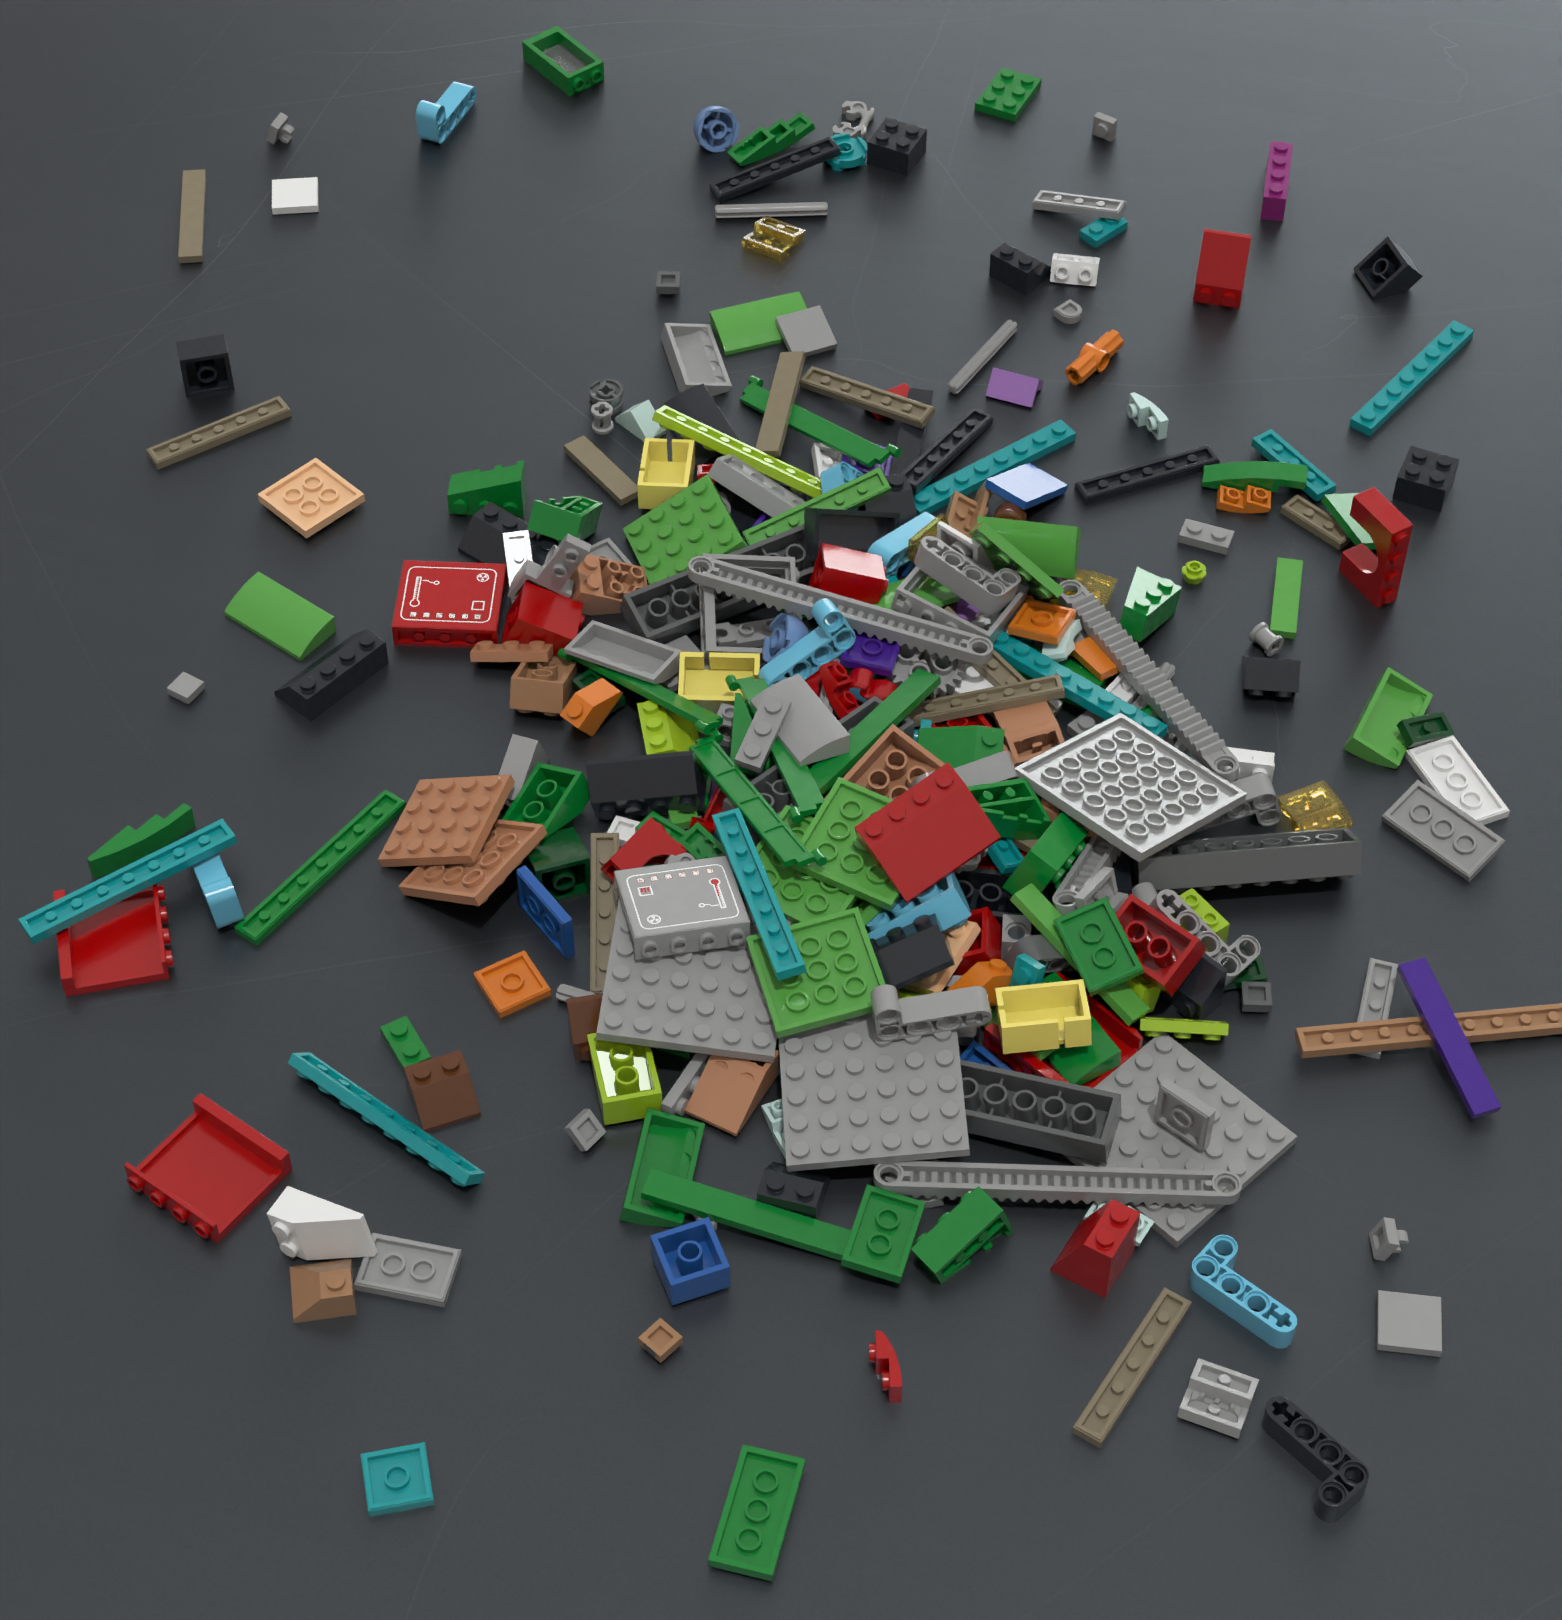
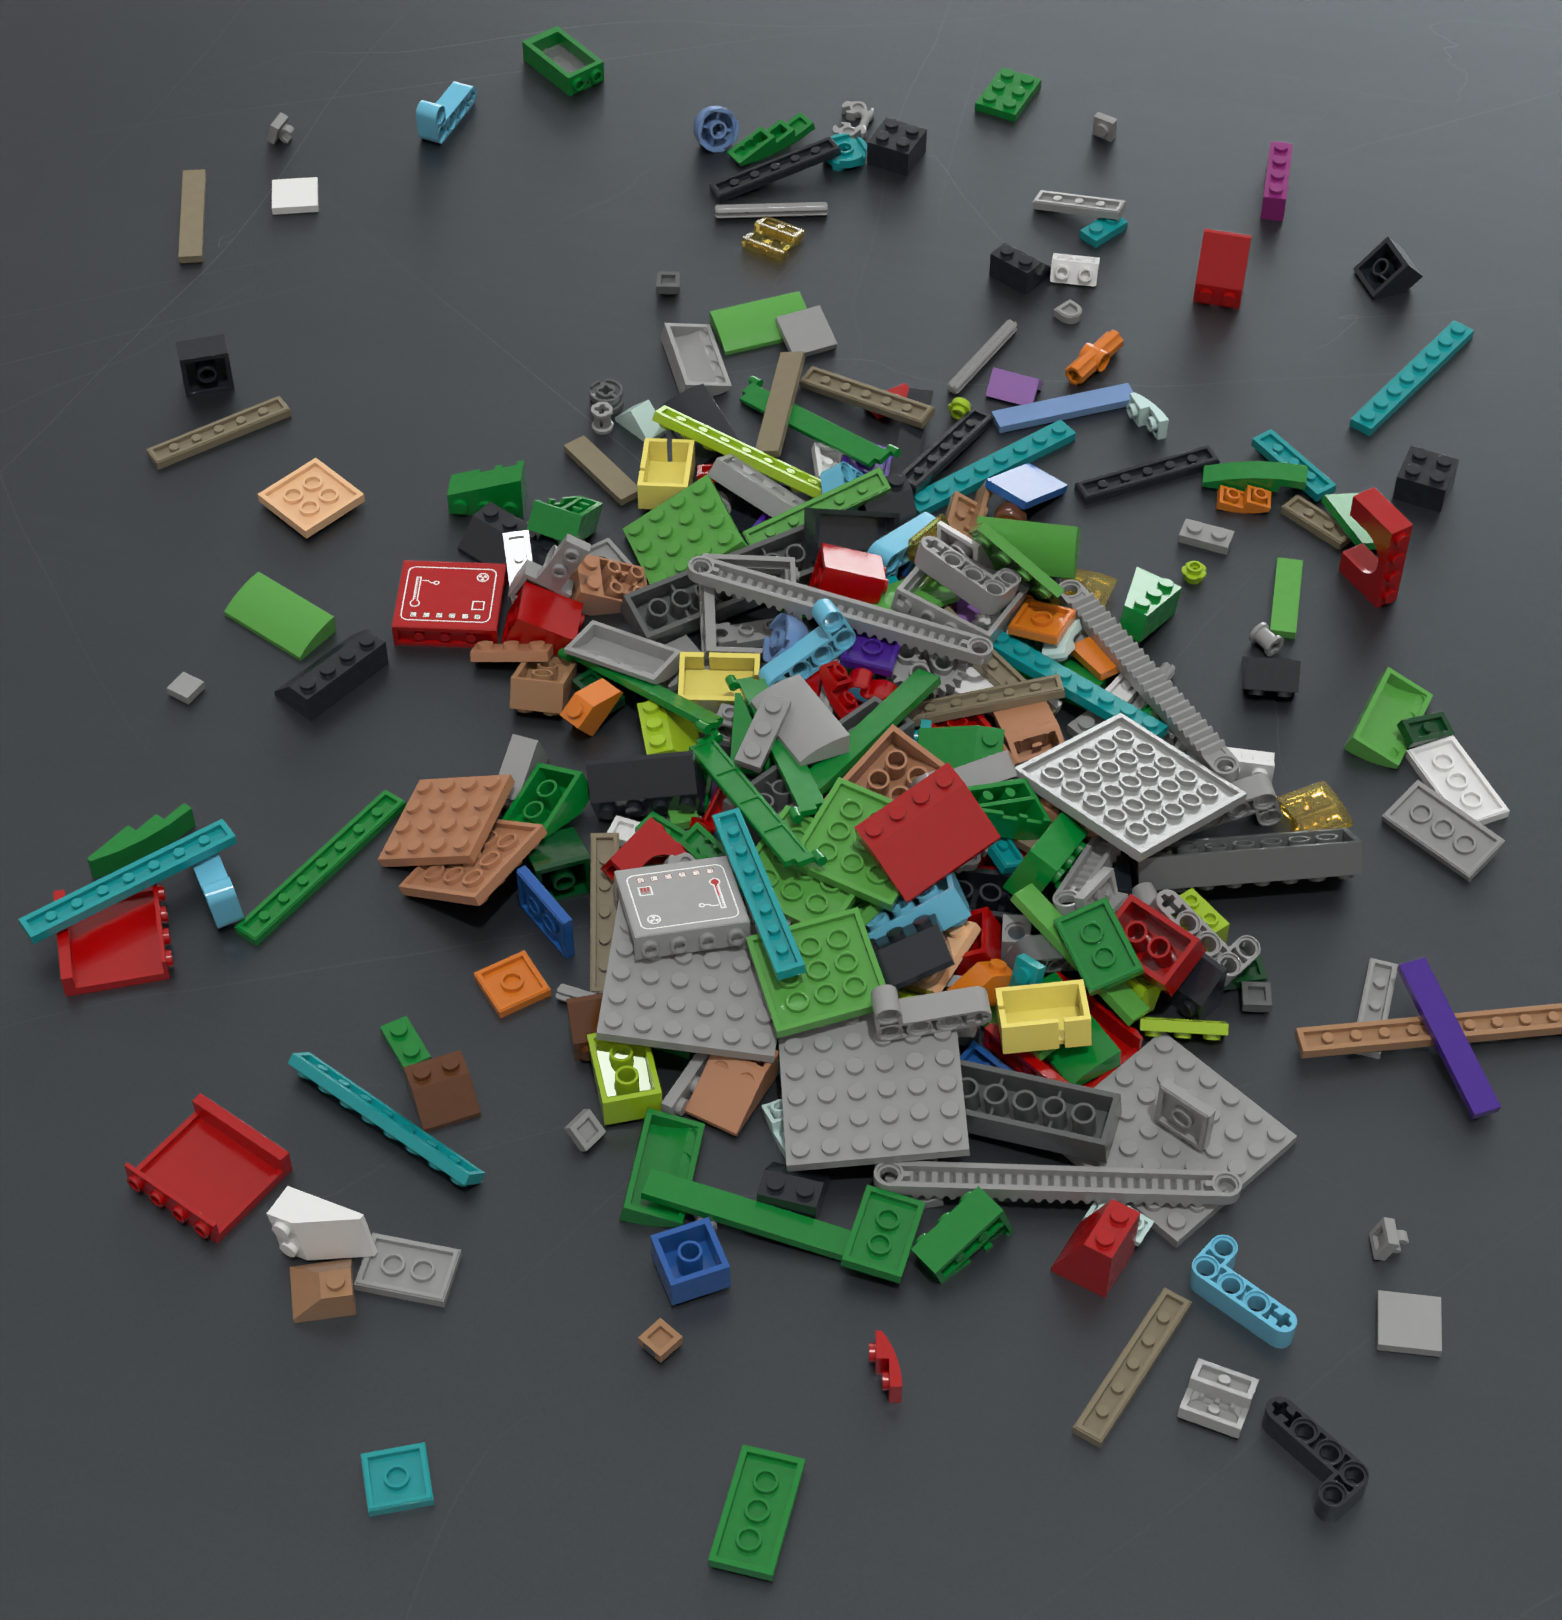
none -> lime plate [947,397,971,420]
none -> medium blue tile [991,383,1133,433]

